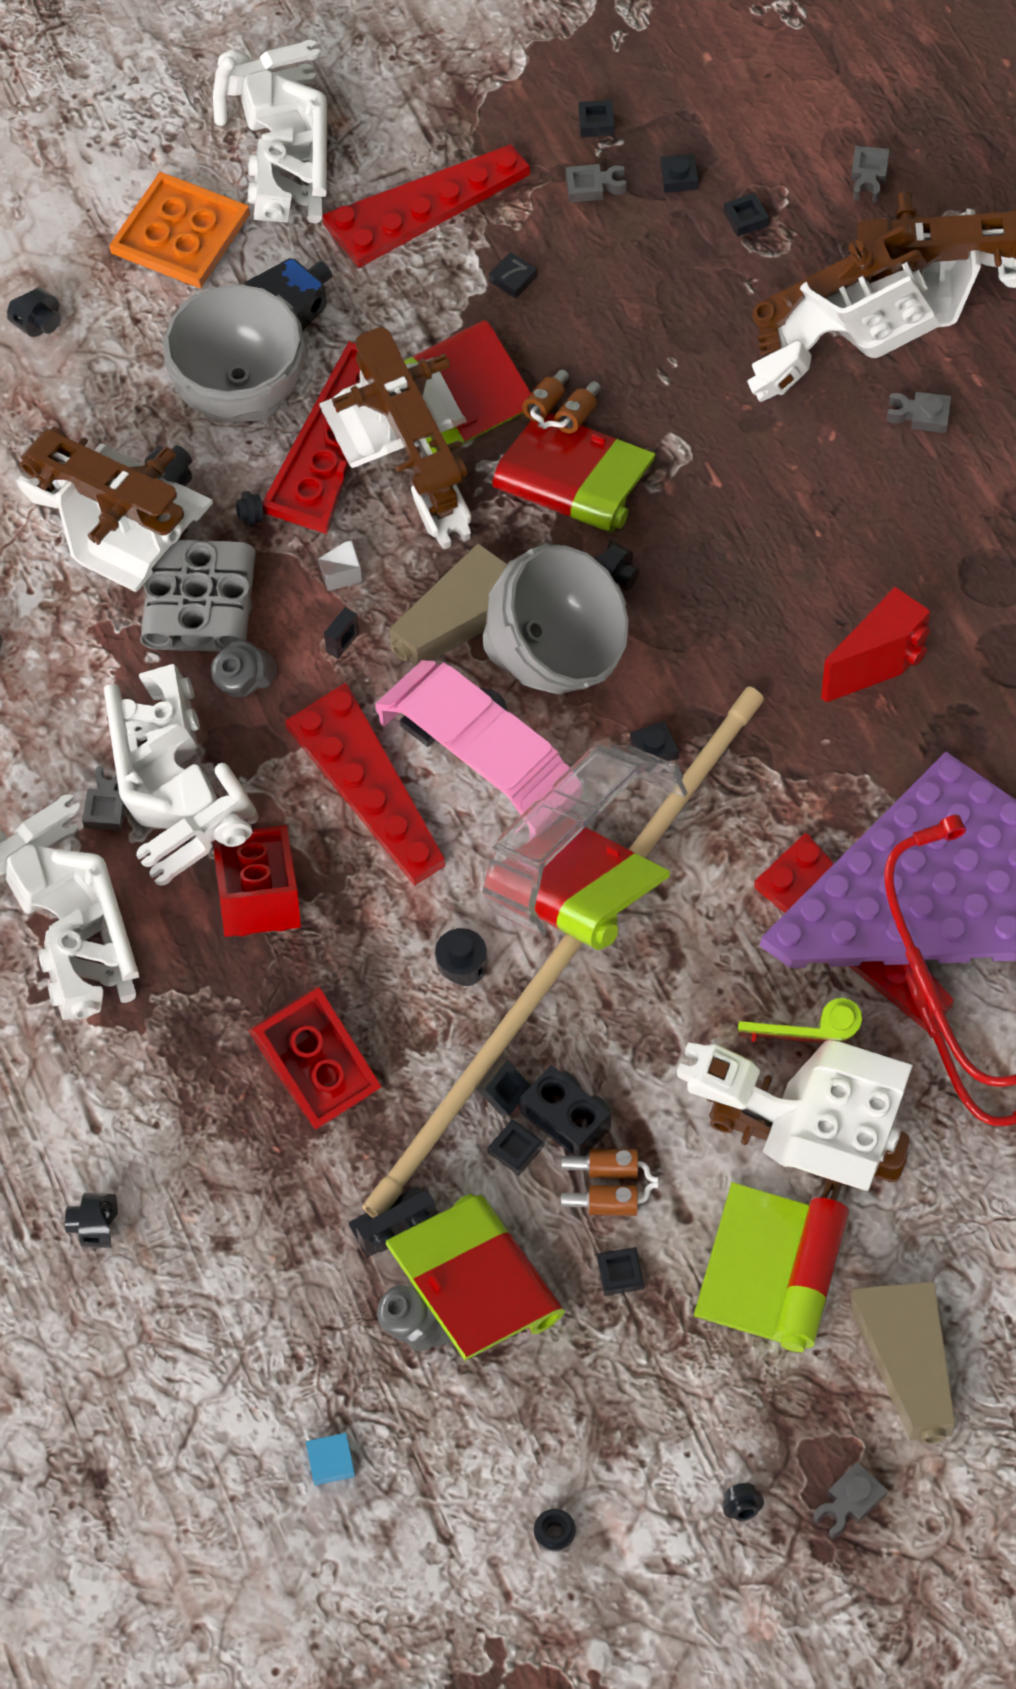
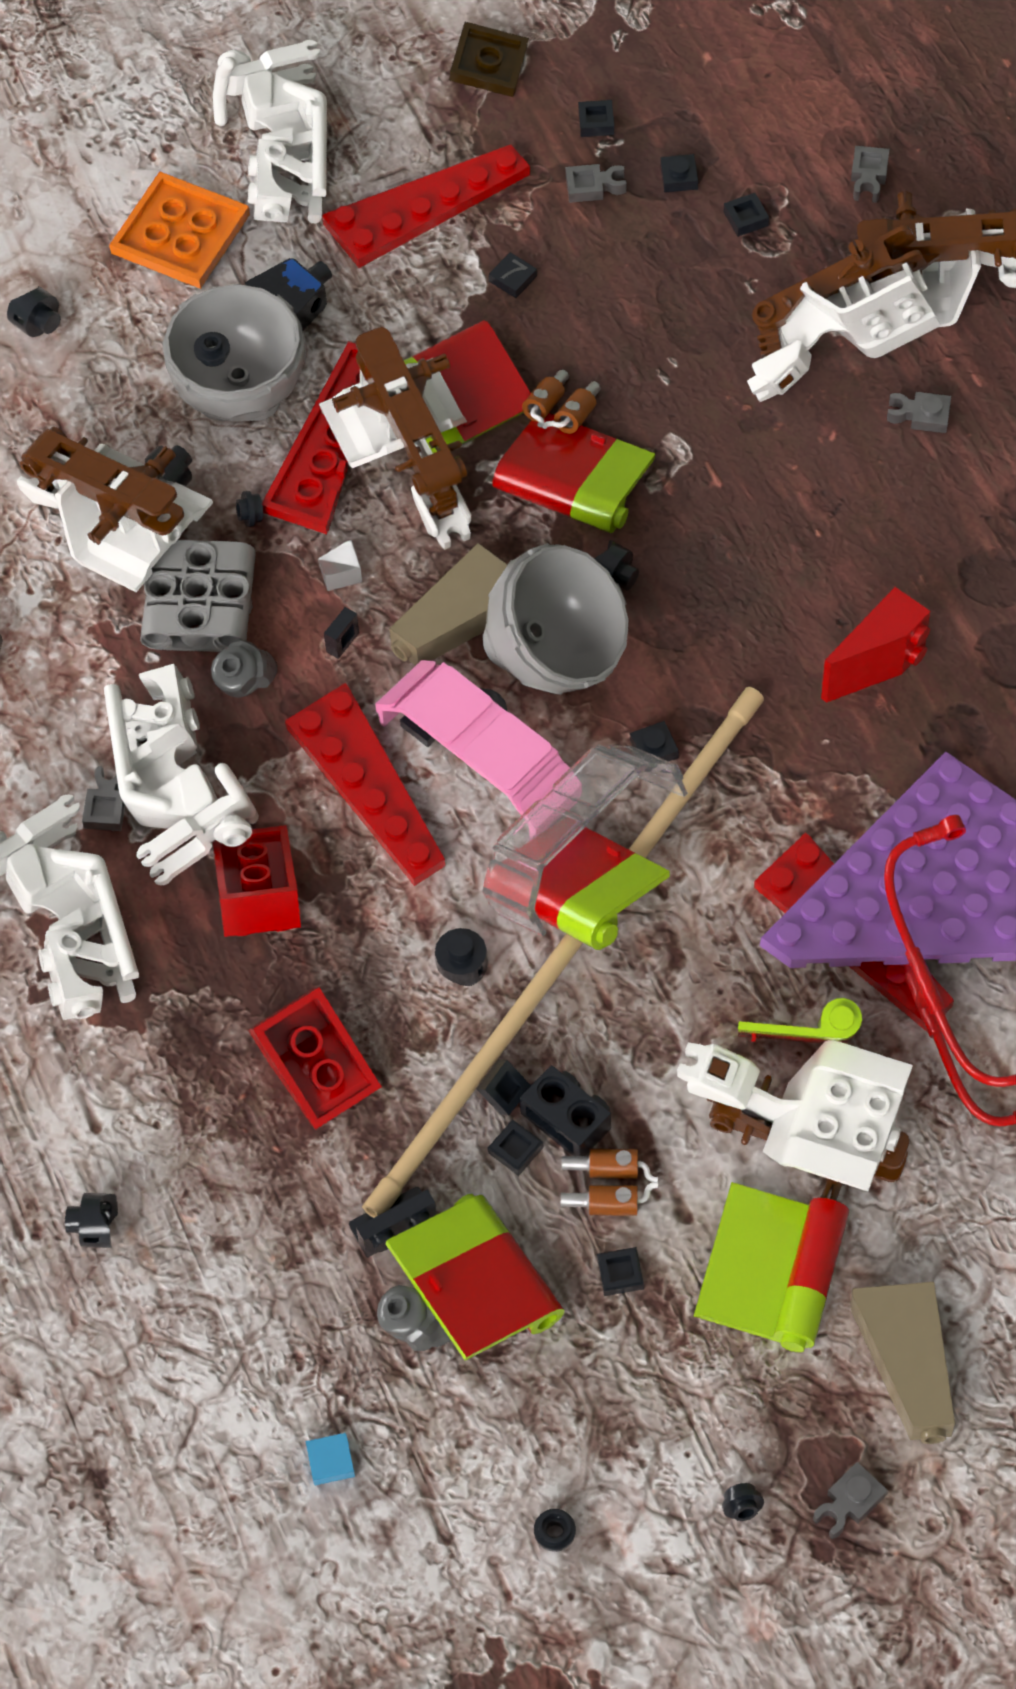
none -> black plate [194,332,230,367]
none -> dark brown plate [449,21,529,97]

